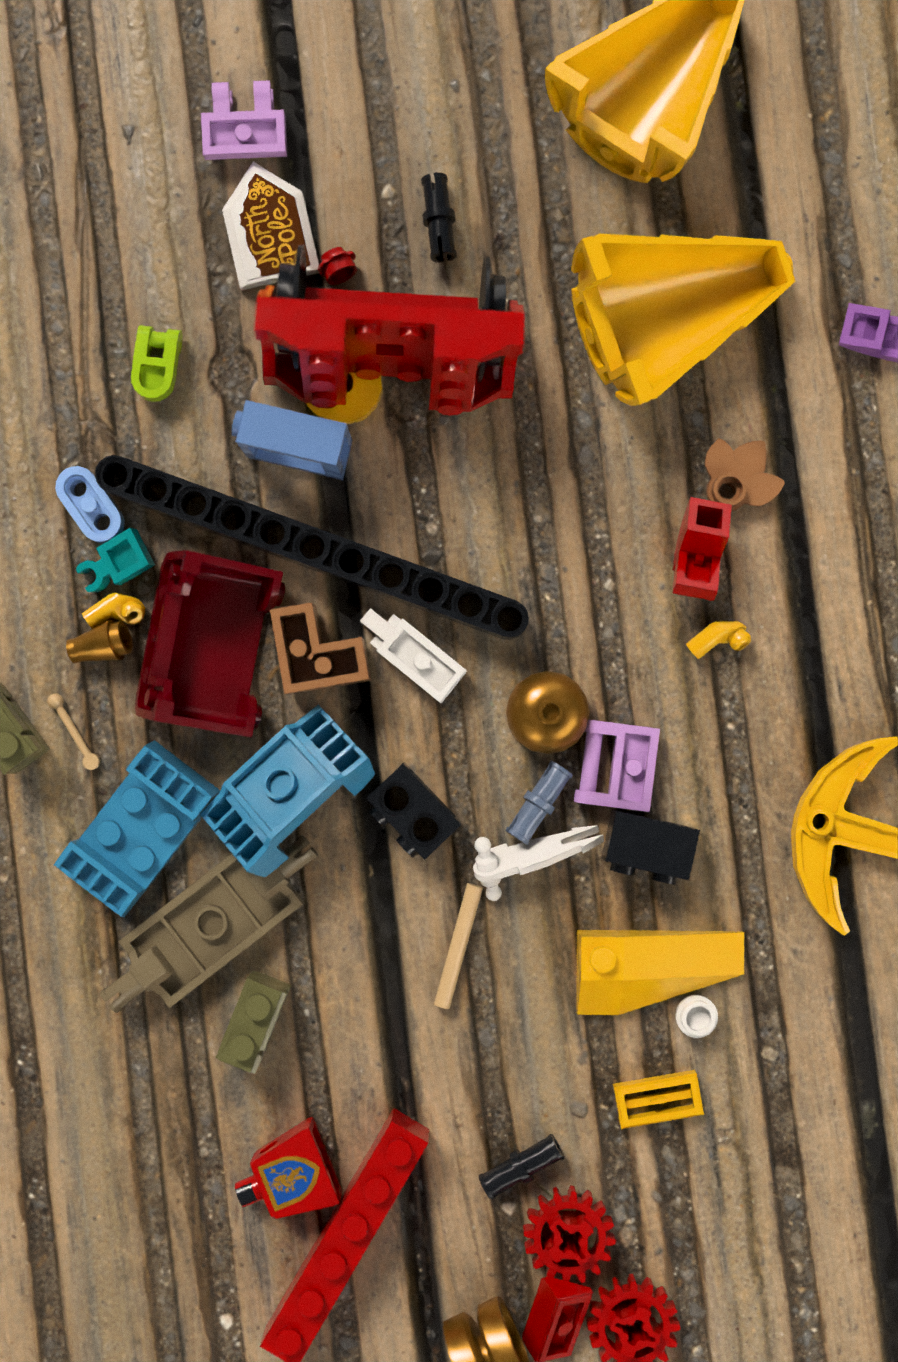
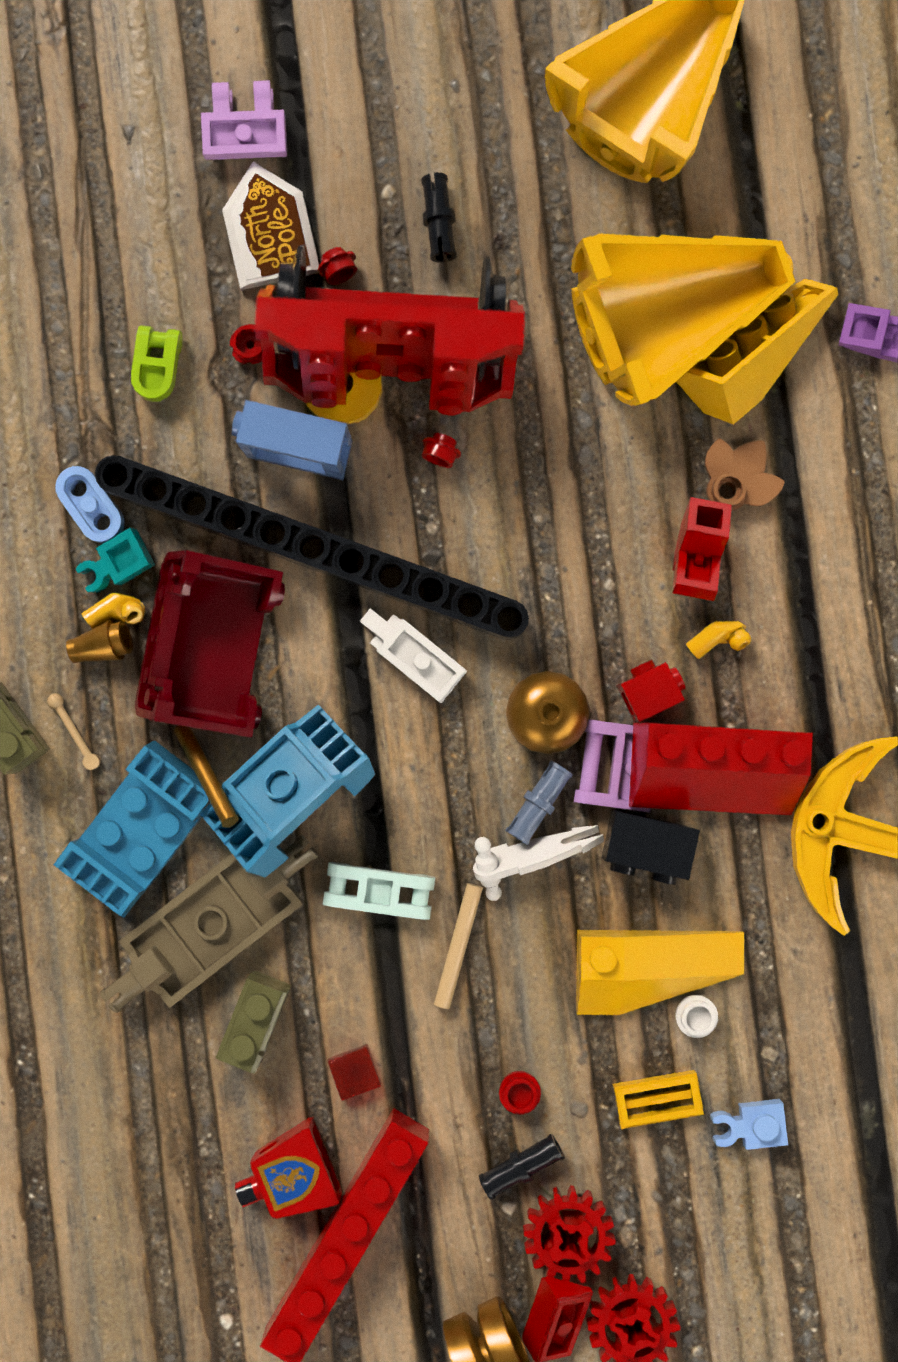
medium nougat brick [270,602,372,695] -> none
black brick [366,762,462,860] -> none
none -> pearl gold bar [174,725,238,828]
none -> red plate [230,324,262,365]
none -> light aqua plate [323,862,436,920]
none -> clear red tile [327,1044,382,1101]
none -> red plate [421,433,461,468]
none -> red plate [499,1071,541,1115]
none -> red brick [616,659,686,723]
none -> red slope [629,723,813,815]
none -> yellow wedge [676,279,838,425]
none -> light blue plate [710,1099,788,1150]

